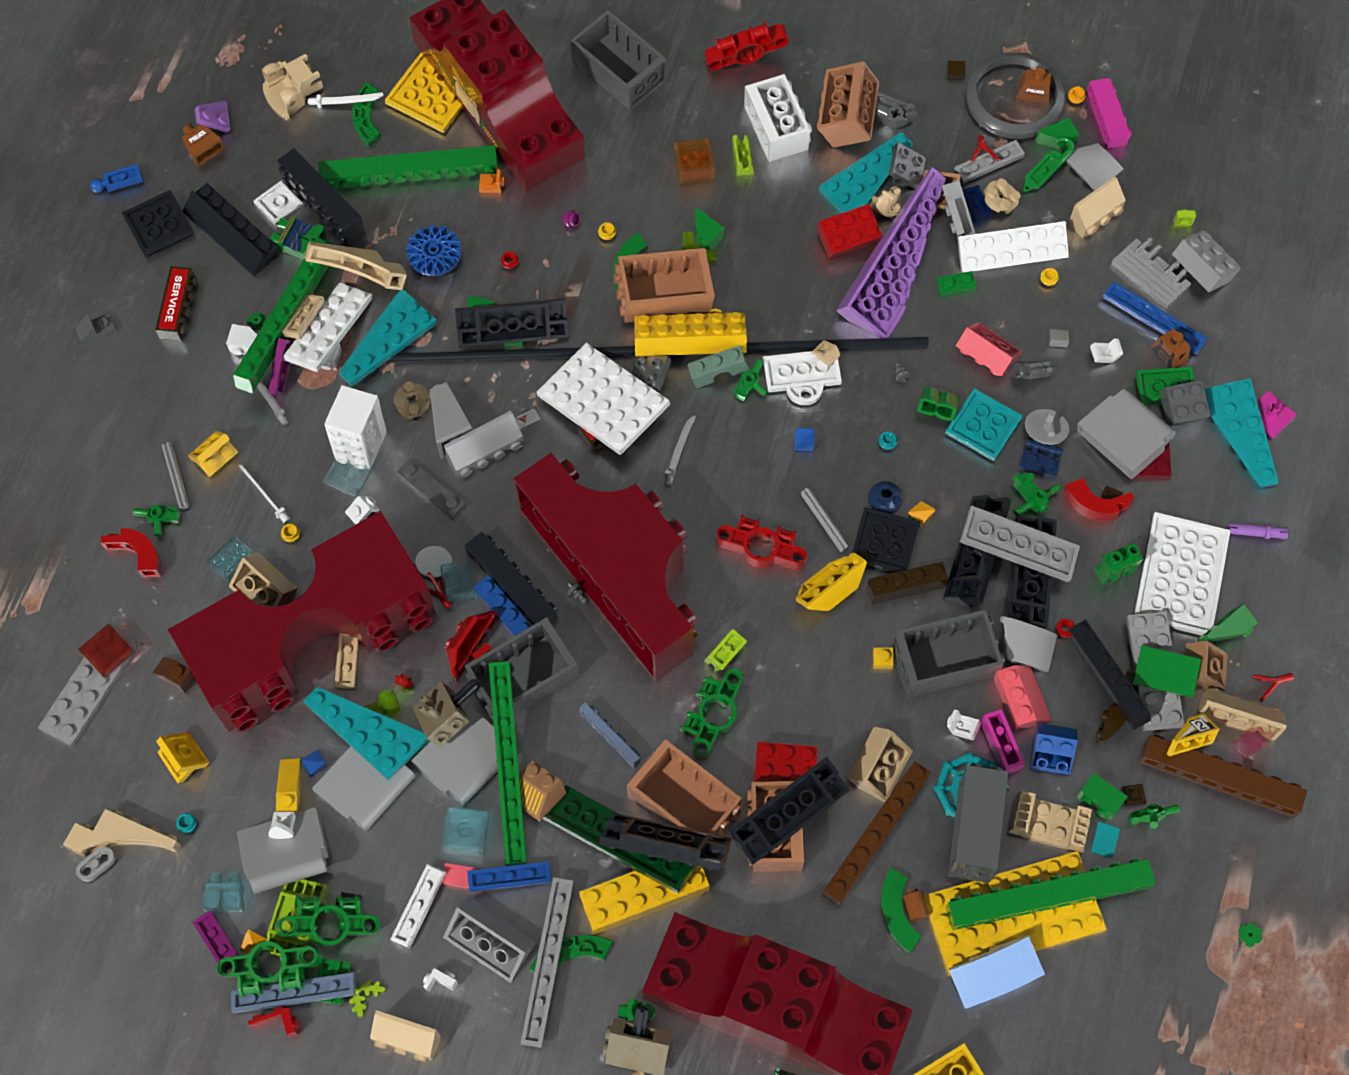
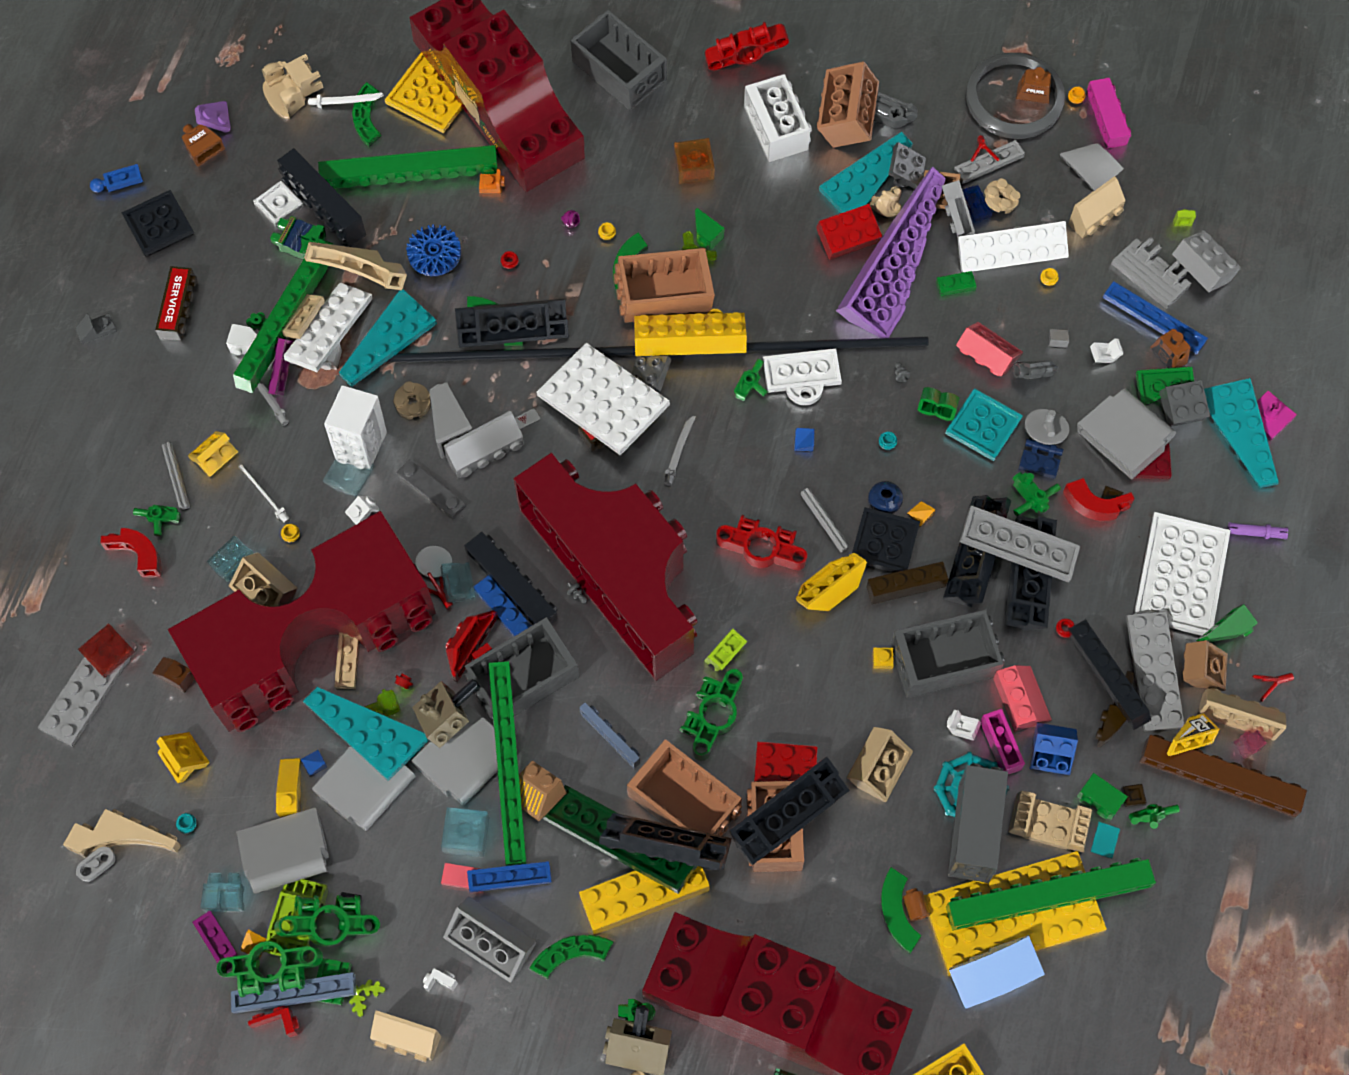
black slope [182,183,280,277] -> none
white tile [268,812,296,839] -> none
white tile [390,864,447,949] -> none
light grey plate [520,877,574,1048] -> none
sand green arch [688,345,749,388] -> none
lime hinge [732,135,754,176] -> none
tan slope [812,340,840,366] -> none
reddish brown brick [822,761,931,908] -> none
dark brown tile [947,61,966,79] -> none
light grey slope [1000,616,1057,672] -> none
green plate [1023,137,1074,193] -> none
green slope [1035,118,1079,150] -> none
green hips [1094,543,1143,586] -> none
green tile [1133,645,1201,698] -> none
green plant [1239,923,1262,947] -> none

